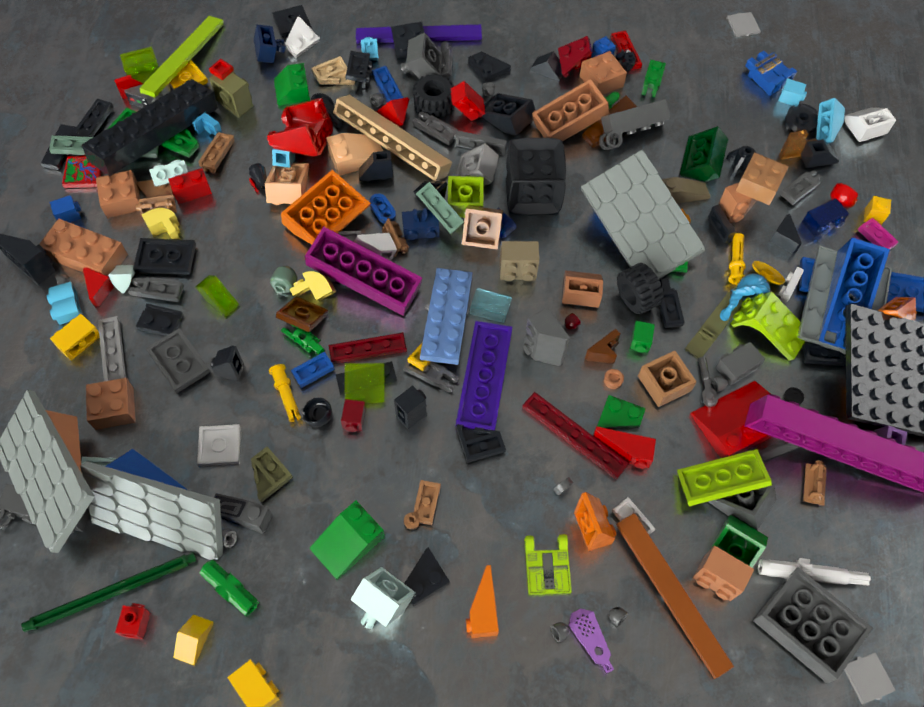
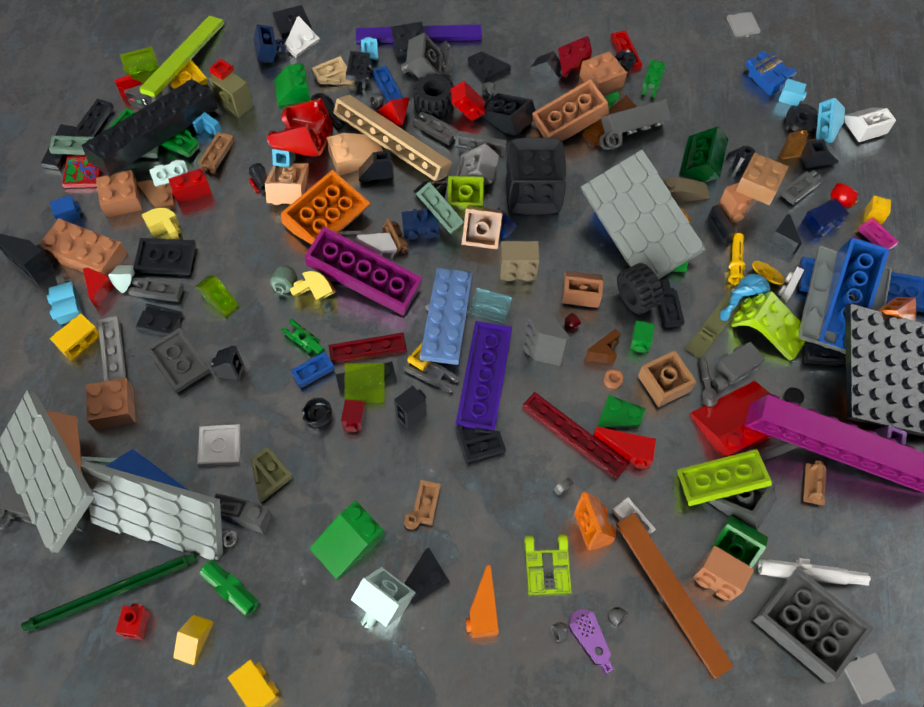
medium nougat hinge [136,195,177,217] -> none
yellow pin [269,364,301,422] -> none
reddish brown tile [276,296,328,332] -> none
blue plate [369,193,396,224] -> none
blue brick [591,36,616,58] -> none

